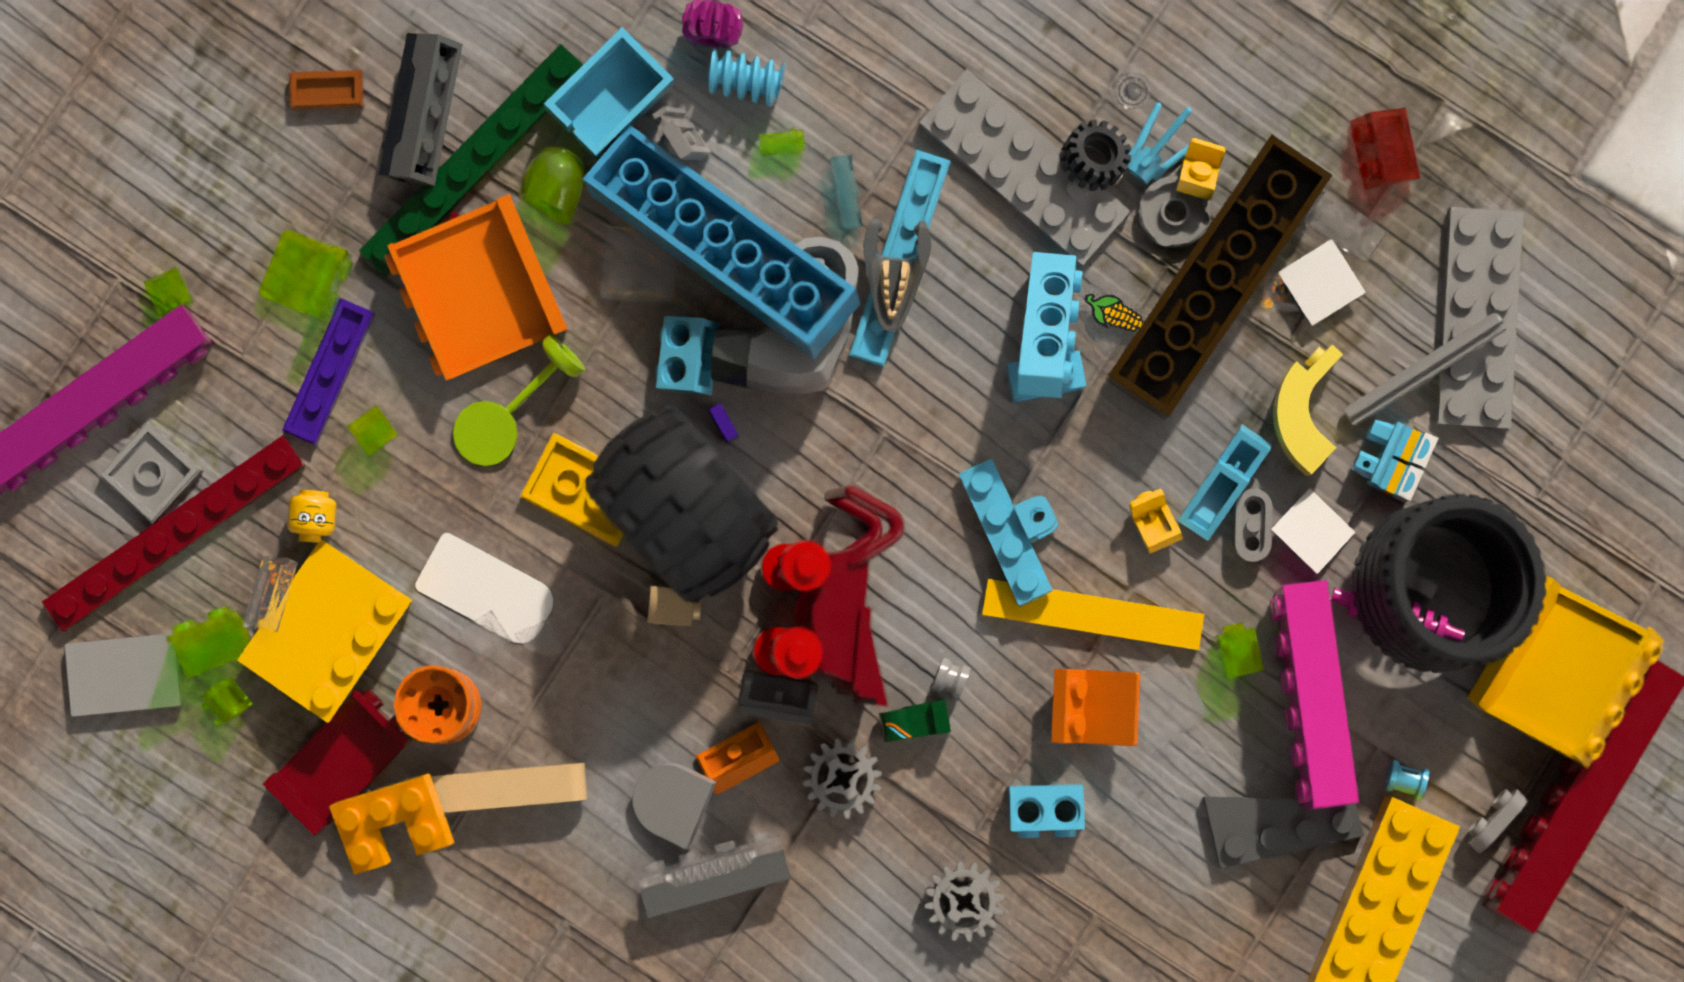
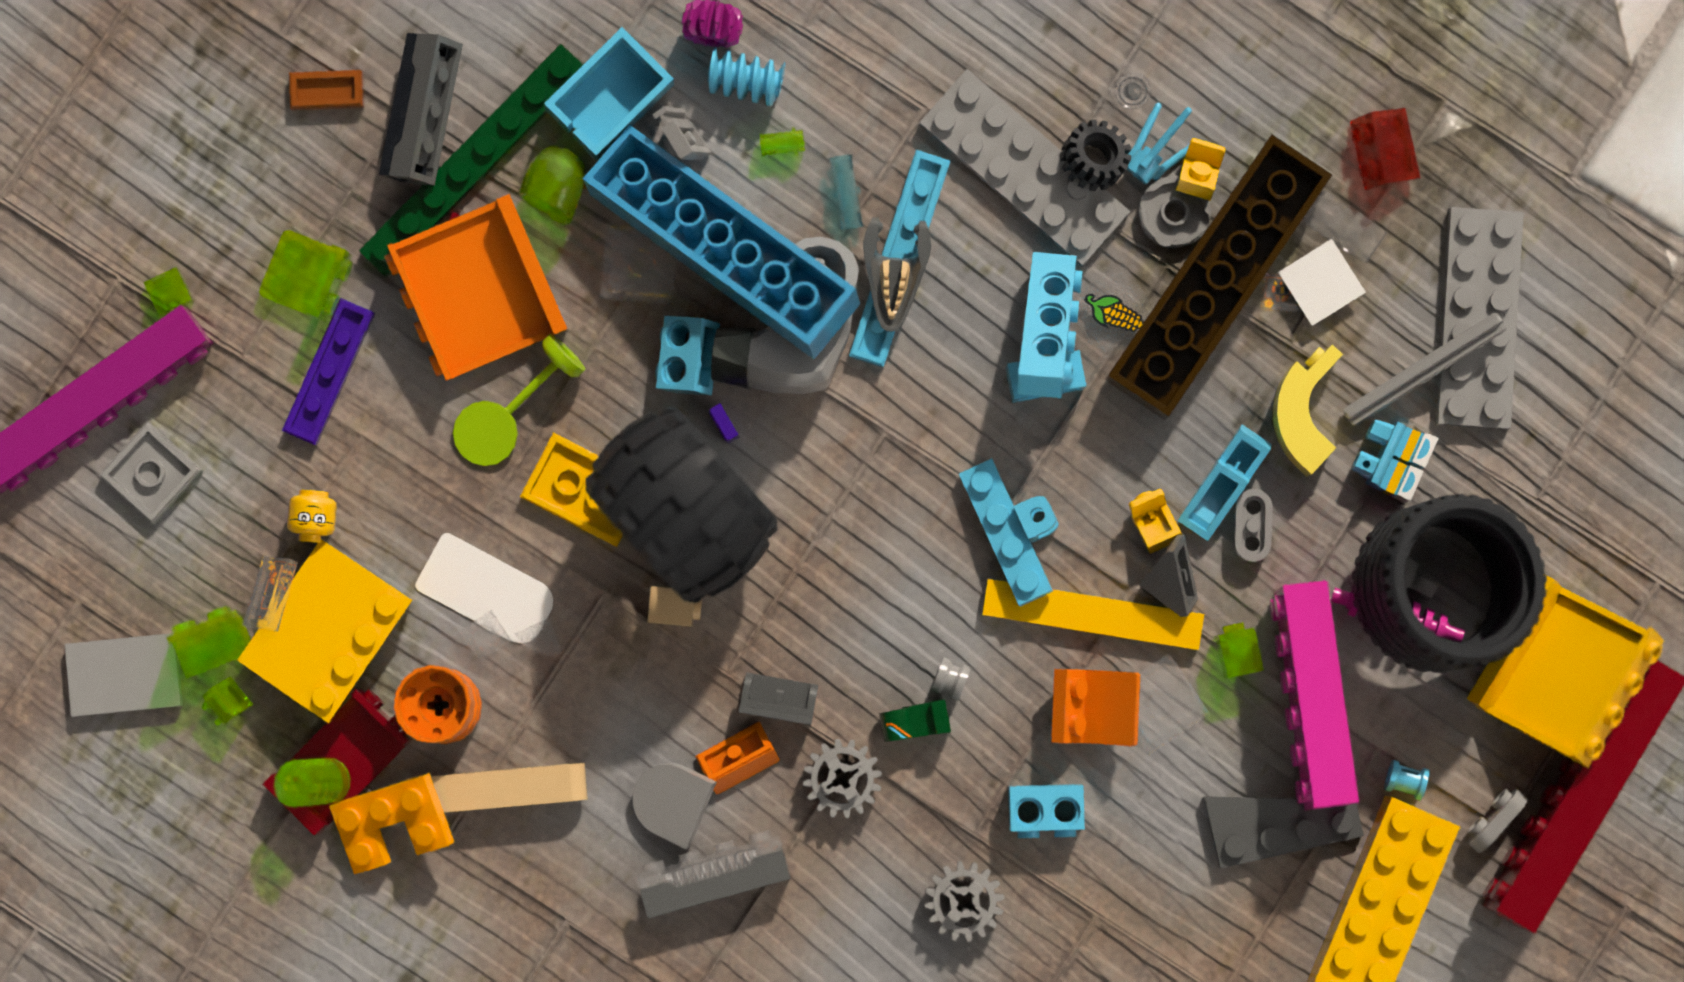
dark red plate [41,435,306,632] -> none
clear neon green tile [347,405,400,457] -> none
dark red piece [752,485,904,707] -> none
white sticker [1271,488,1355,574] -> none
none -> clear neon green piece [274,758,350,807]
none -> dark grey slope [1140,534,1198,617]

